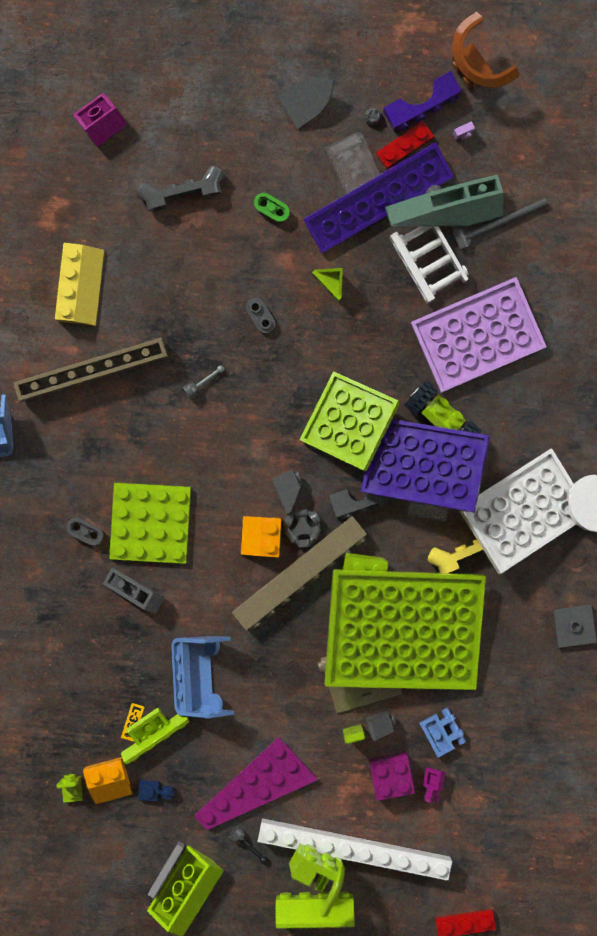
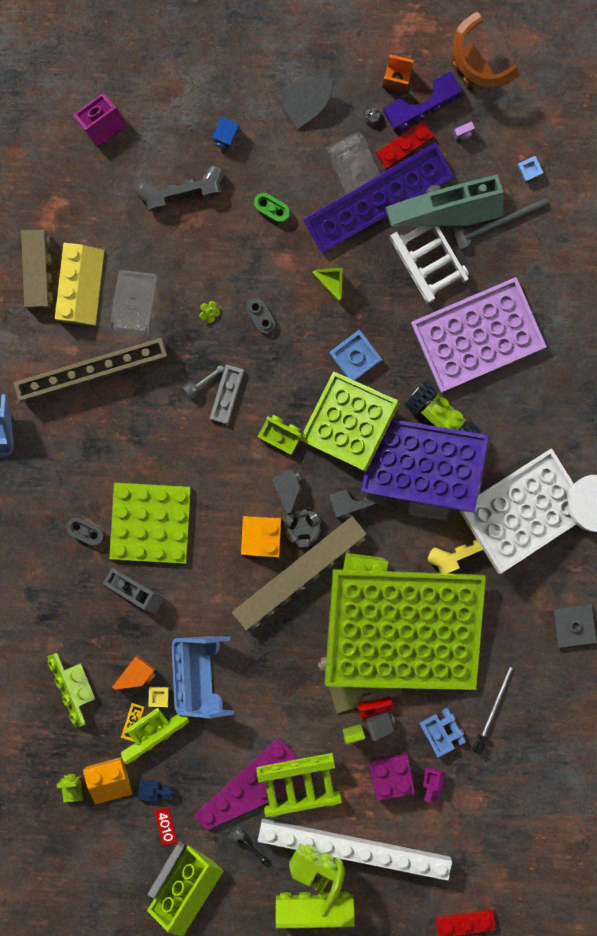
none -> dark tan brick [21,229,53,309]
none -> lime bracket [47,653,95,727]
none -> clear slope [111,270,157,335]
none -> orange slope [112,655,155,690]
none -> light yellow plate [148,687,169,707]
none -> red sticker [154,807,177,846]
none -> lime plant [199,301,220,323]
none -> light grey tile [209,364,244,425]
none -> blue brick [212,116,240,149]
none -> lime fence [256,753,342,817]
none -> lime bracket [258,415,302,455]
none -> medium blue plate [329,329,382,381]
none -> red bar [357,696,394,718]
none -> orange piece [382,55,414,93]
none -> flat silver piece [472,667,513,754]
none -> light blue plate [517,156,543,182]

